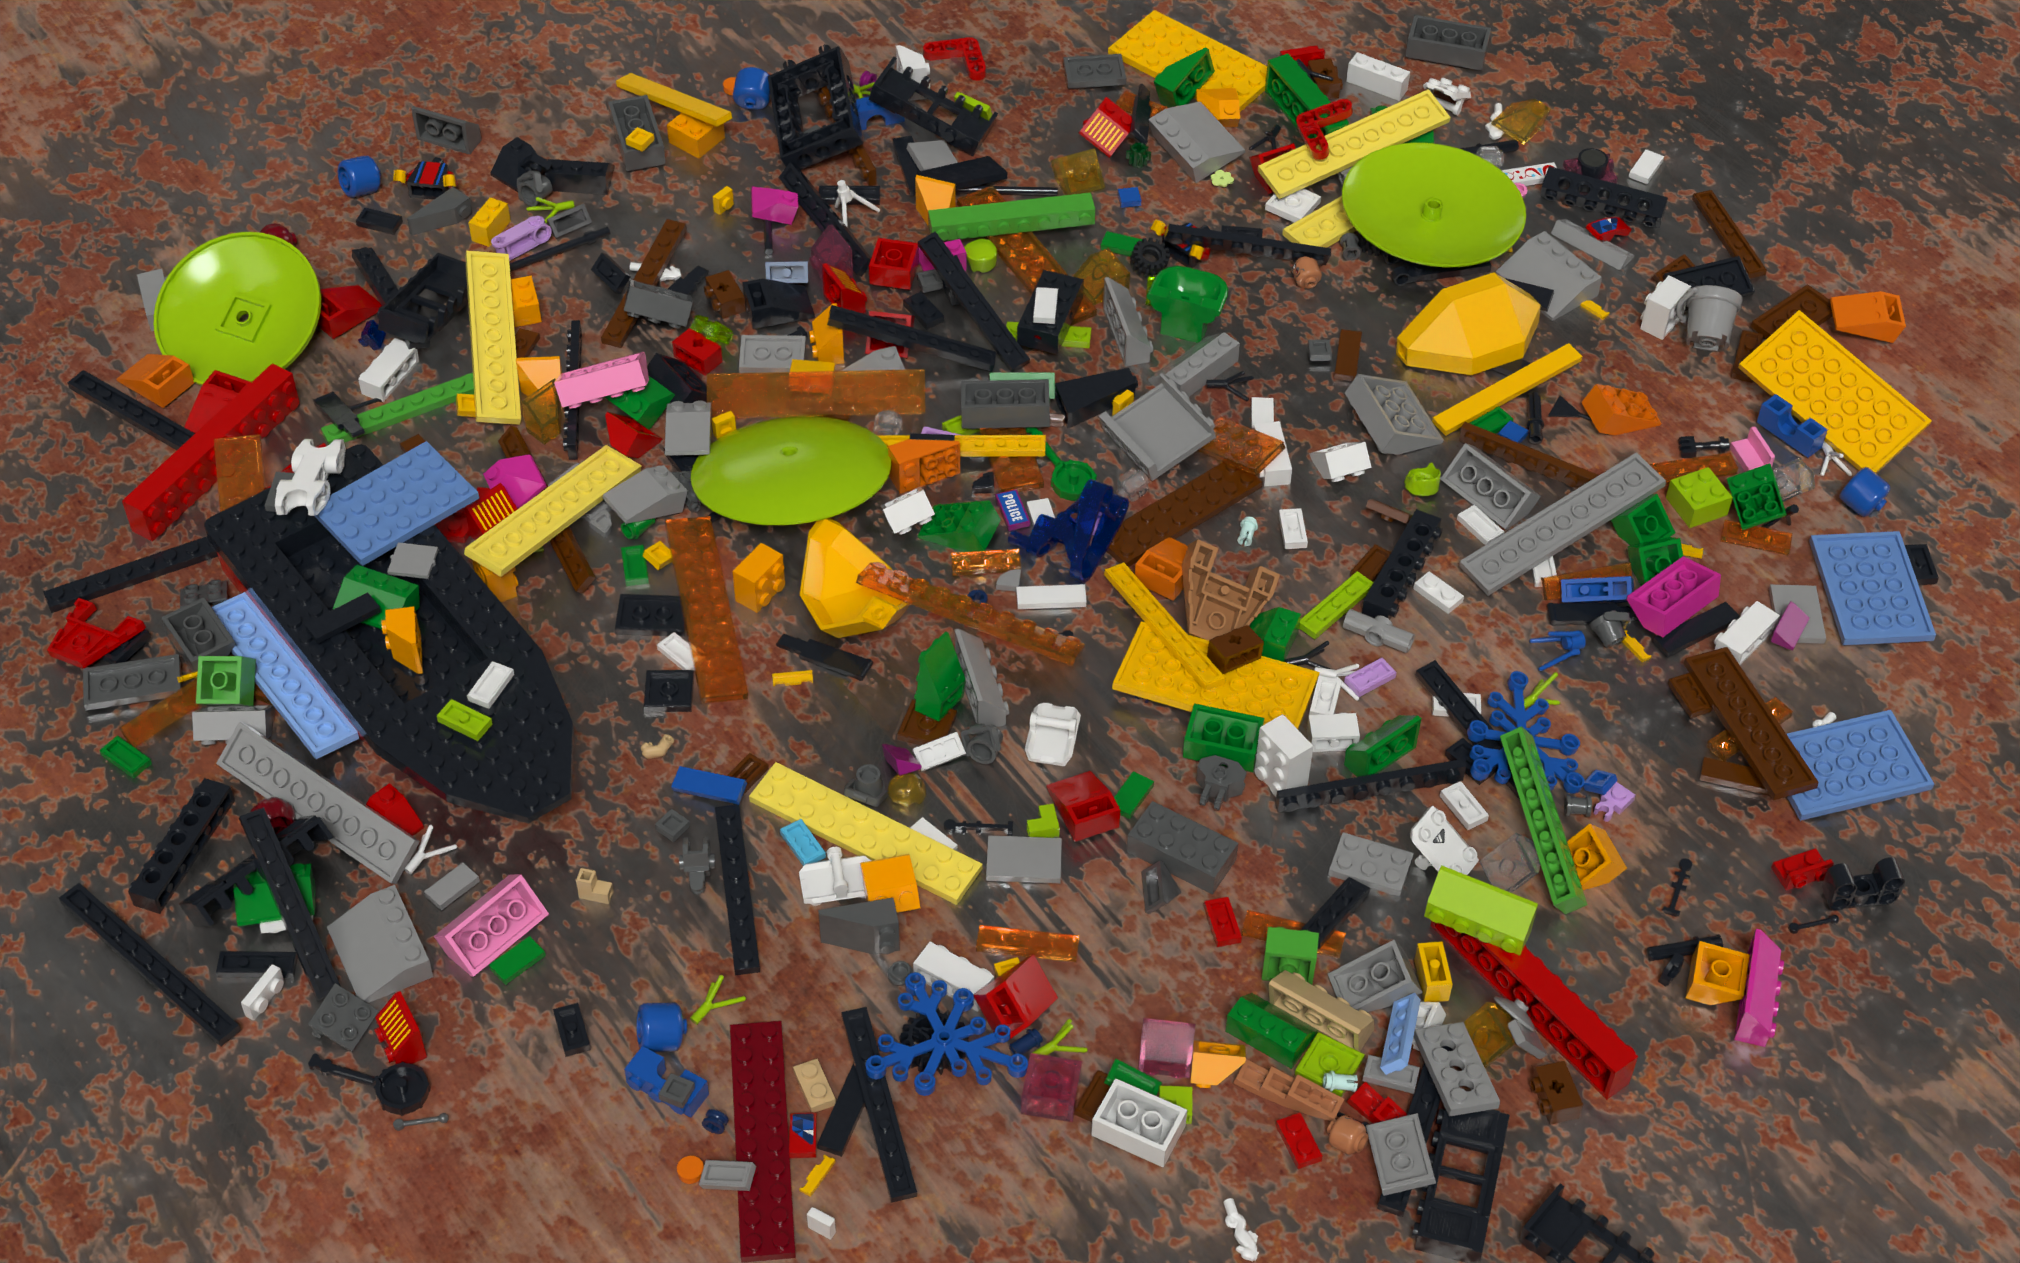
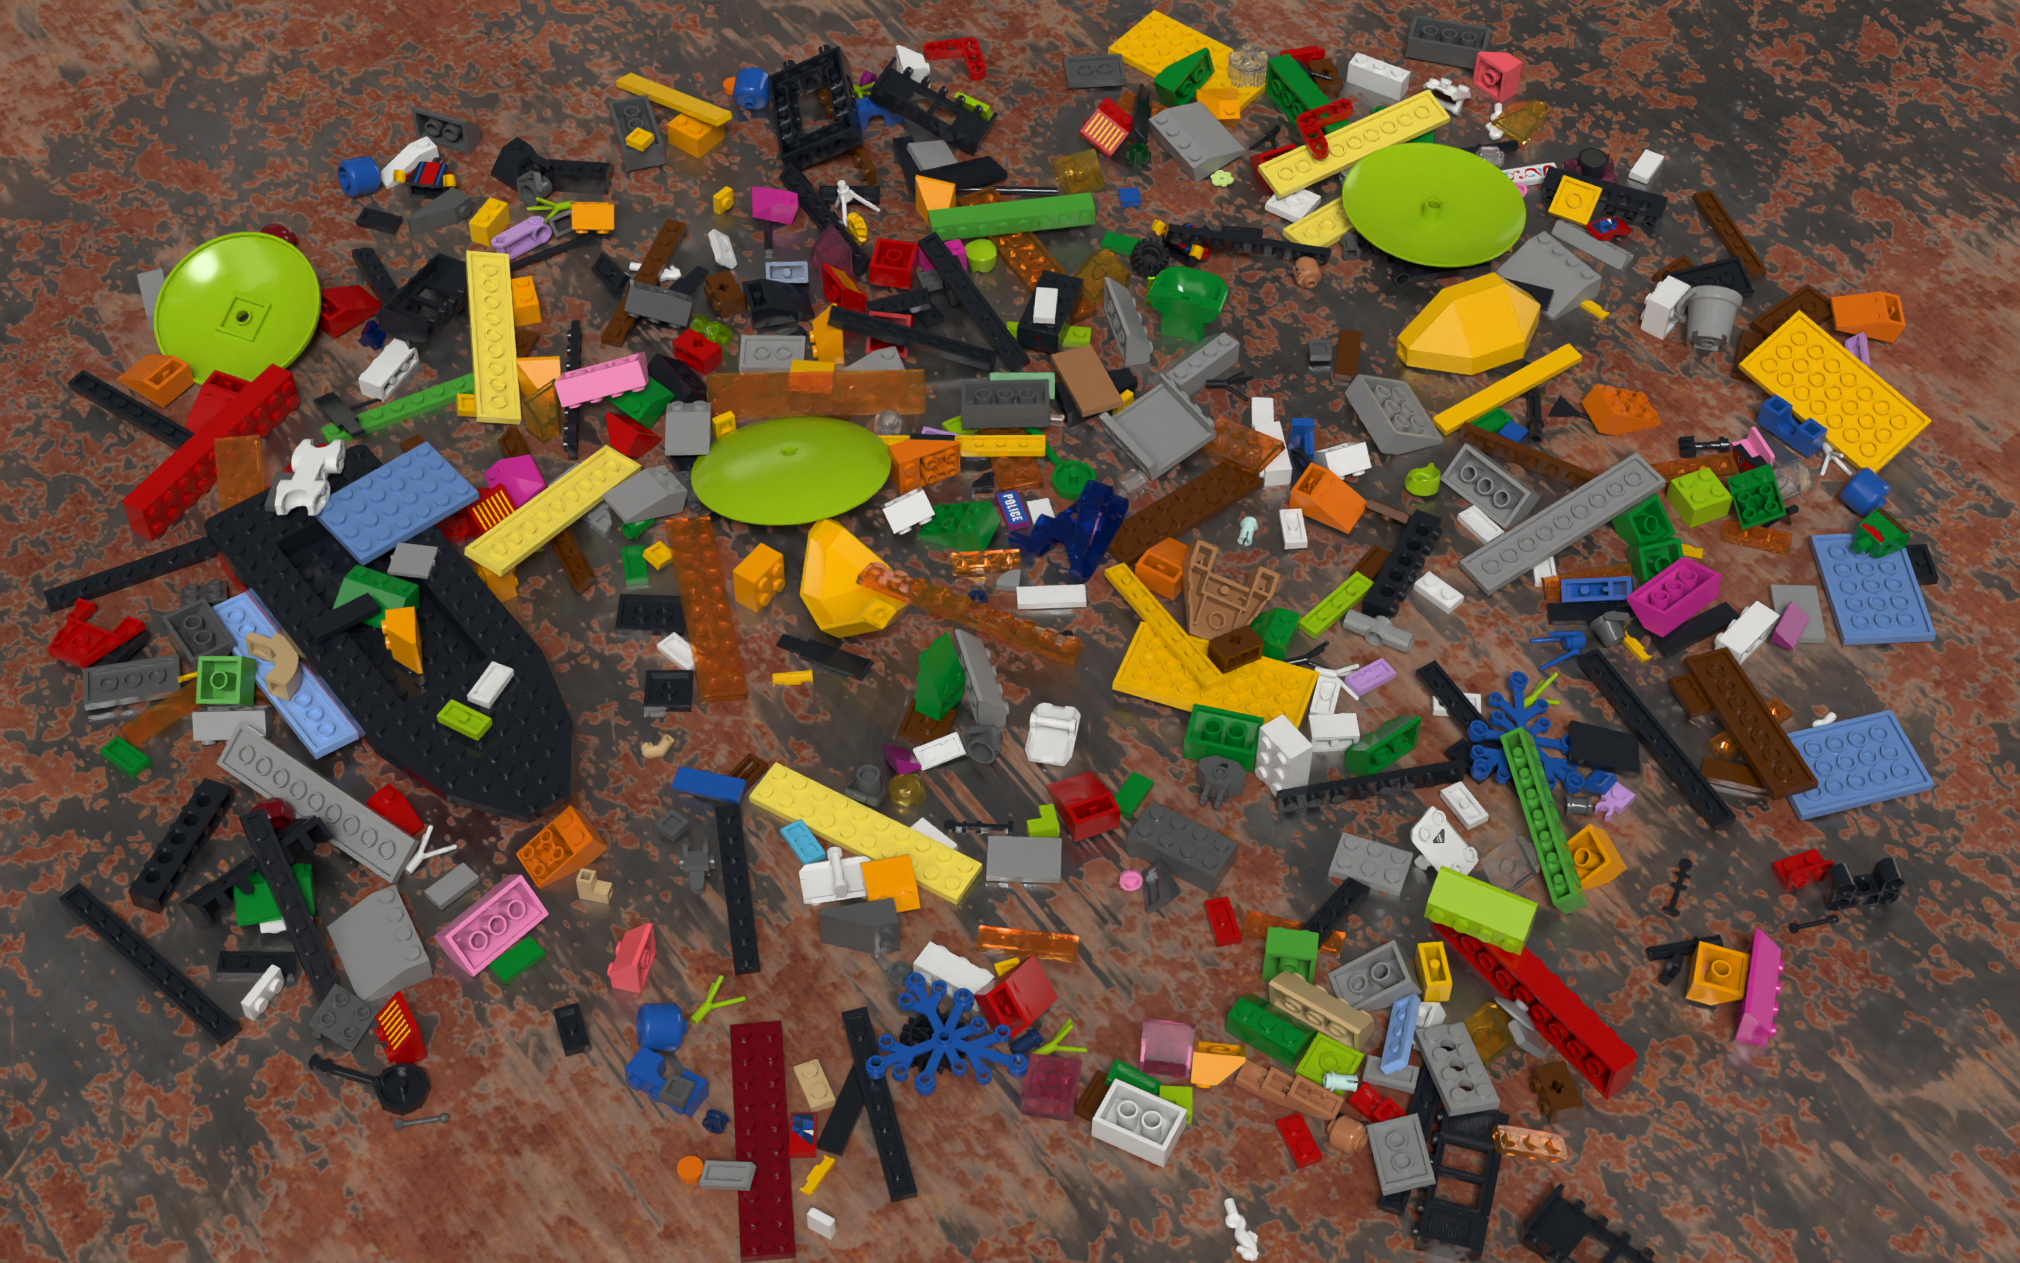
none -> tan arch [245,632,302,701]
none -> white slope [380,136,439,189]
none -> orange slope [516,805,608,889]
none -> light orange slope [570,202,614,234]
none -> coral slope [607,923,657,994]
none -> white plate [708,229,737,269]
none -> yellow gear [847,212,868,245]
none -> black plate [866,287,932,315]
none -> medium nougat tile [1051,344,1123,417]
none -> bright pink piece [1119,869,1143,891]
none -> clear brick [1227,43,1268,88]
none -> blue piece [1288,418,1314,474]
none -> orange slope [1289,462,1367,534]
none -> coral slope [1472,51,1523,103]
none -> clear orange plate [1492,1124,1568,1164]
none -> yellow plate [1548,175,1602,227]
none -> black tile [1568,720,1640,779]
none -> black plate [1577,648,1736,831]
none -> black slope [1732,443,1767,472]
none -> lavender plate [1844,332,1870,367]
none -> green torso [1852,506,1911,559]

